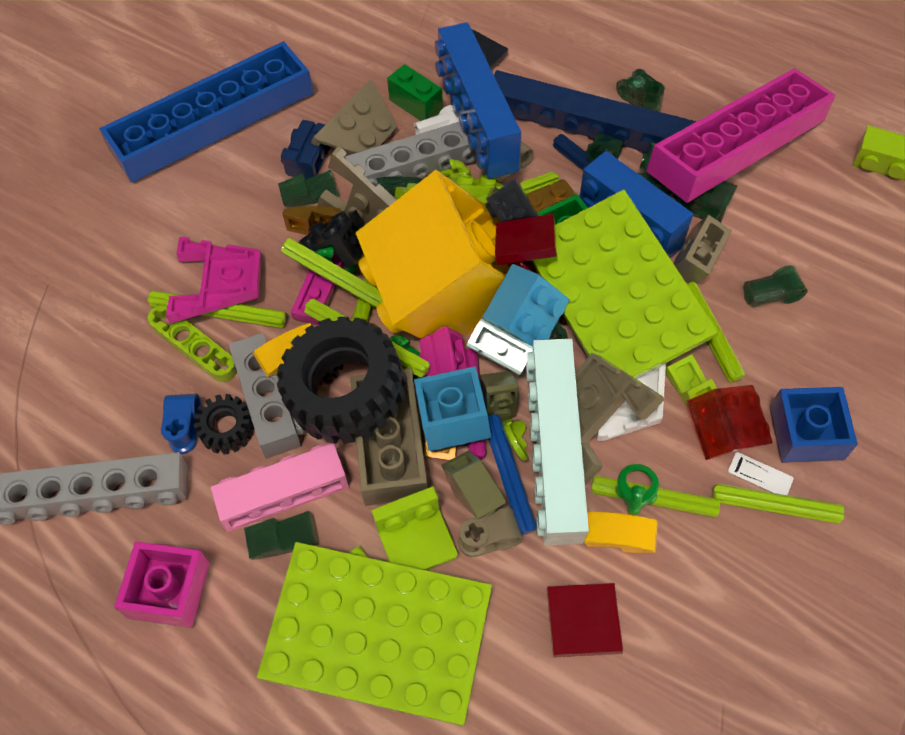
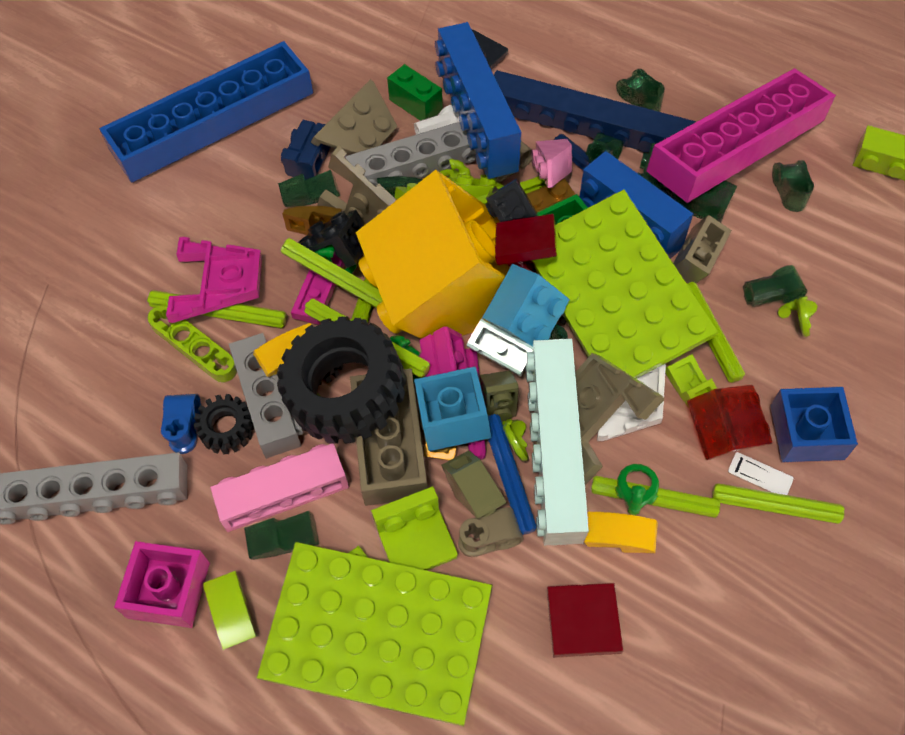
none -> lime slope [203,570,257,650]
none -> bright pink slope [531,139,572,188]
none -> piece [772,160,814,212]
none -> lime piece [778,296,818,337]

